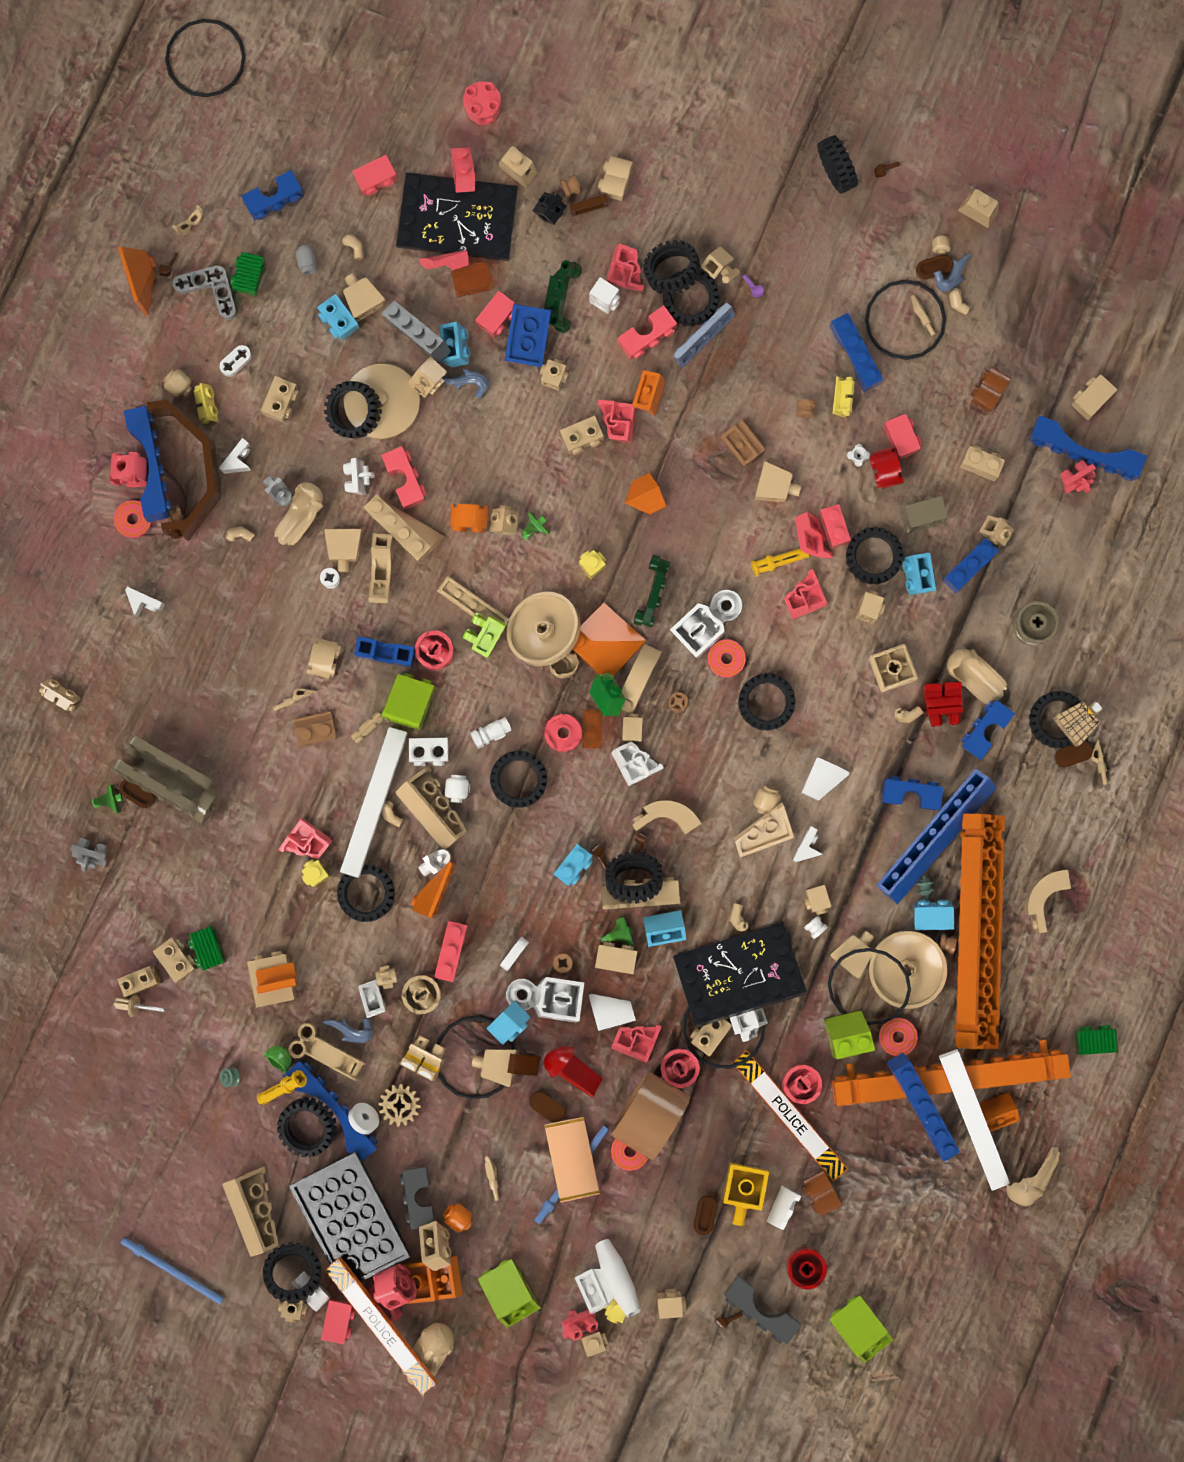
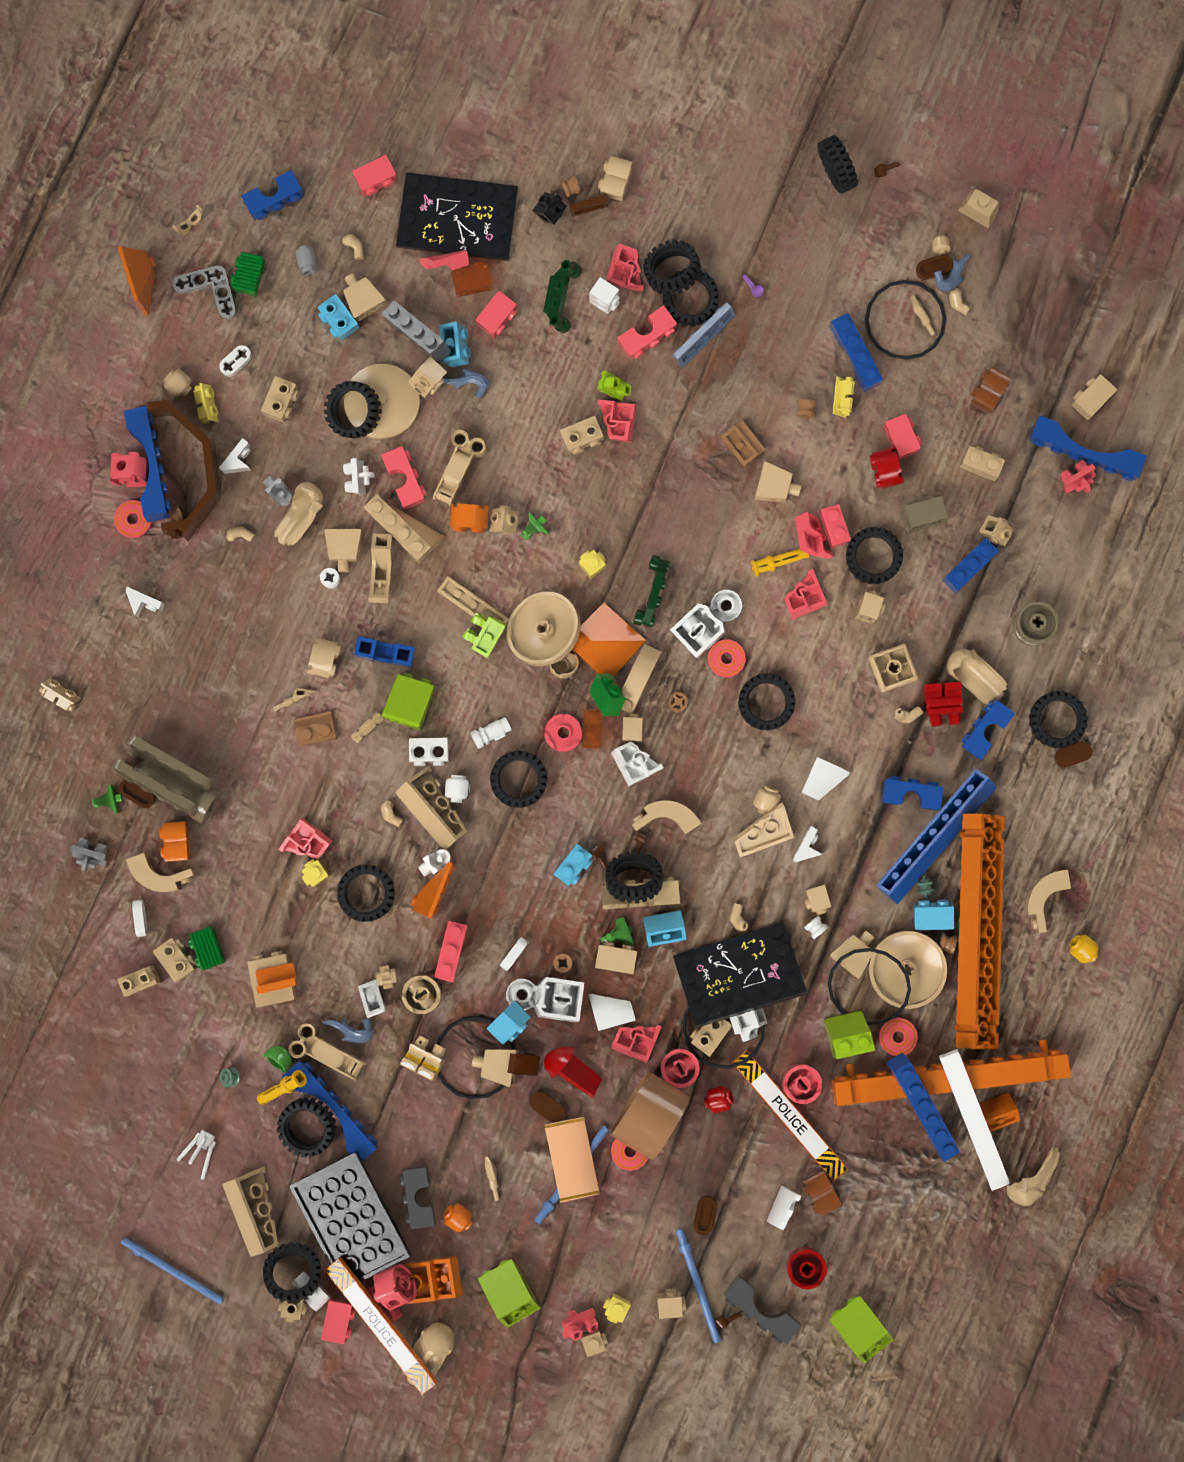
tan piece [114,993,166,1017] -> none
reddish brown hand [158,252,178,277] -> none
black piece [165,19,245,97] -> none
white tile [340,727,408,878] -> none
white piece [348,1103,379,1134] -> none
tan gear [378,1084,421,1127] -> none
coral brick [415,631,454,671] -> none
tan brick [419,1221,451,1271] -> none
coral brick [451,147,475,193] -> none
coral brick [463,81,502,125] -> none
tan torso [498,146,537,188] -> none
blue plate [505,304,551,367] -> none
tan brick [540,359,569,391] -> none
white plate [575,1239,641,1317] -> none
orange slope [624,473,666,515] -> none
orange panel [632,370,666,416] -> none
tan brick [701,246,740,283] -> none
yellow brick [722,1162,769,1226] -> none
white plate [847,444,870,467] -> none
medium azure brick [903,553,936,595] -> none
tan torso [1053,701,1102,747] -> none
green brick [1074,1025,1118,1055] -> none
tan hand [1091,739,1108,785] -> none
none -> tan arch [126,853,196,892]
none -> white beam [132,900,148,937]
none -> orange brick [159,821,190,862]
none -> white plant [177,1130,216,1180]
none -> tan piece [433,430,487,507]
none -> lime hips [597,371,632,401]
none -> medium blue bar [676,1228,721,1343]
none -> red head [704,1086,734,1114]
none -> yellow head [1069,935,1098,963]

